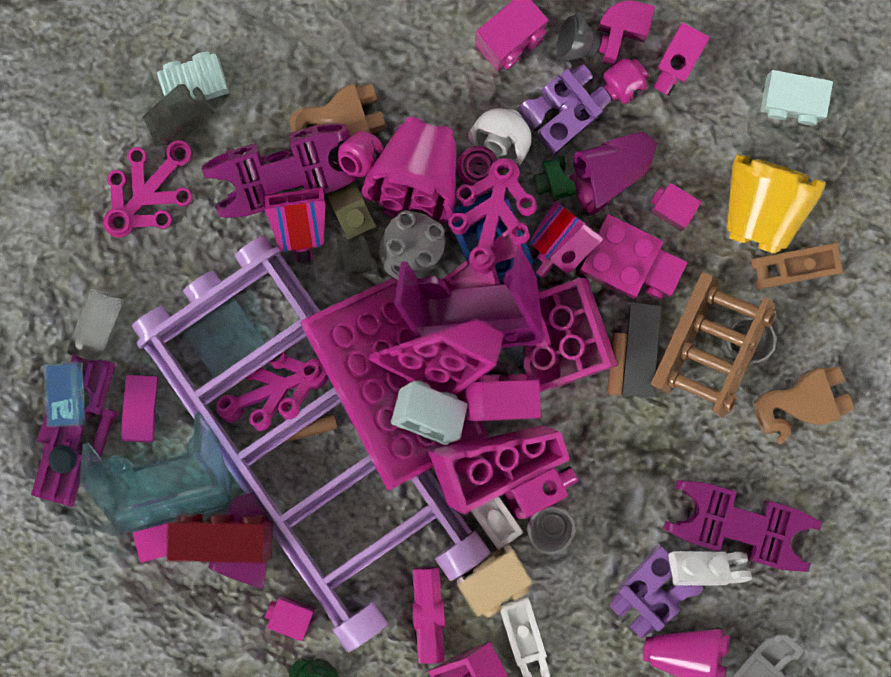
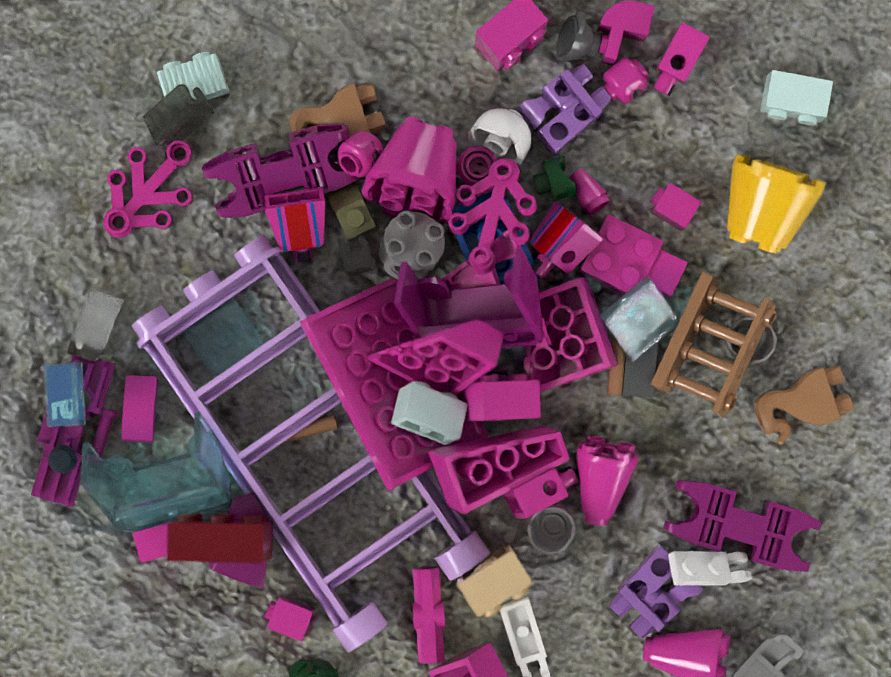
dark pink plant [216,352,328,431] -> none
white hinge [471,496,524,550] -> none
magenta panel [573,131,658,209] -> none
medium nougat plate [751,243,843,290] -> none
none -> dark pink cone [577,436,639,526]
none -> clear light blue plate [599,276,680,362]

